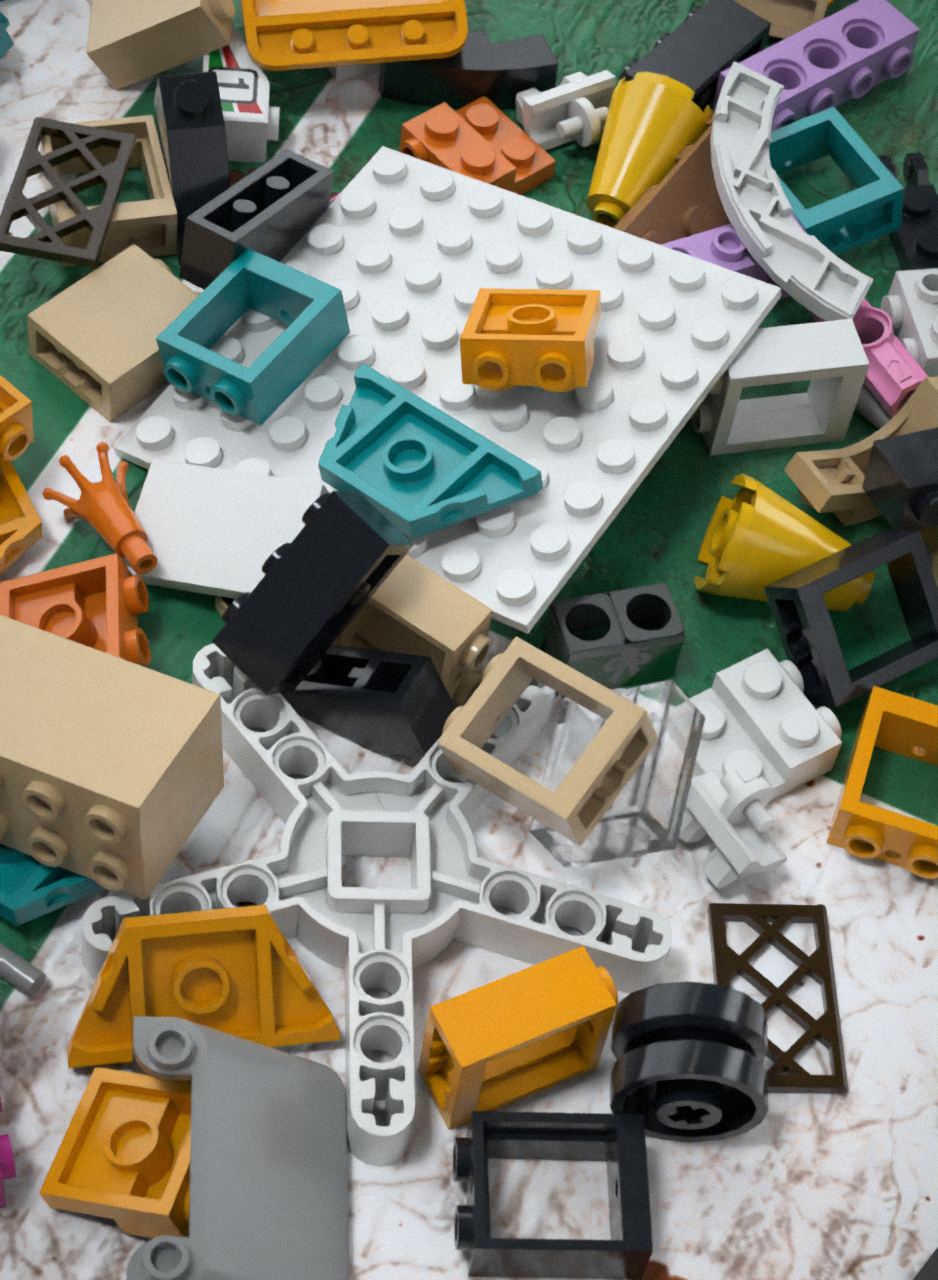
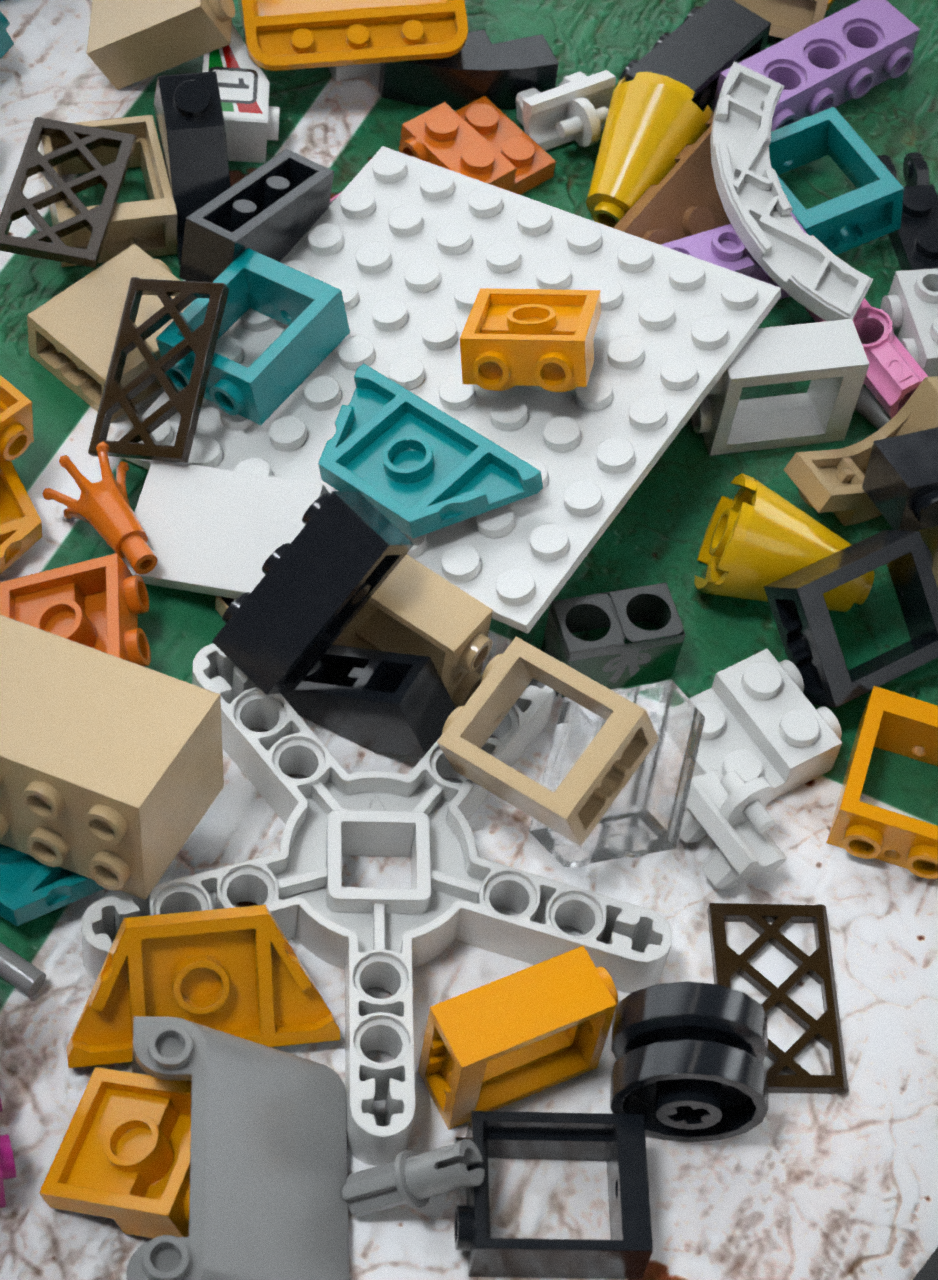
none -> dark brown window [88,277,230,463]
none -> light grey axle [341,1139,484,1216]

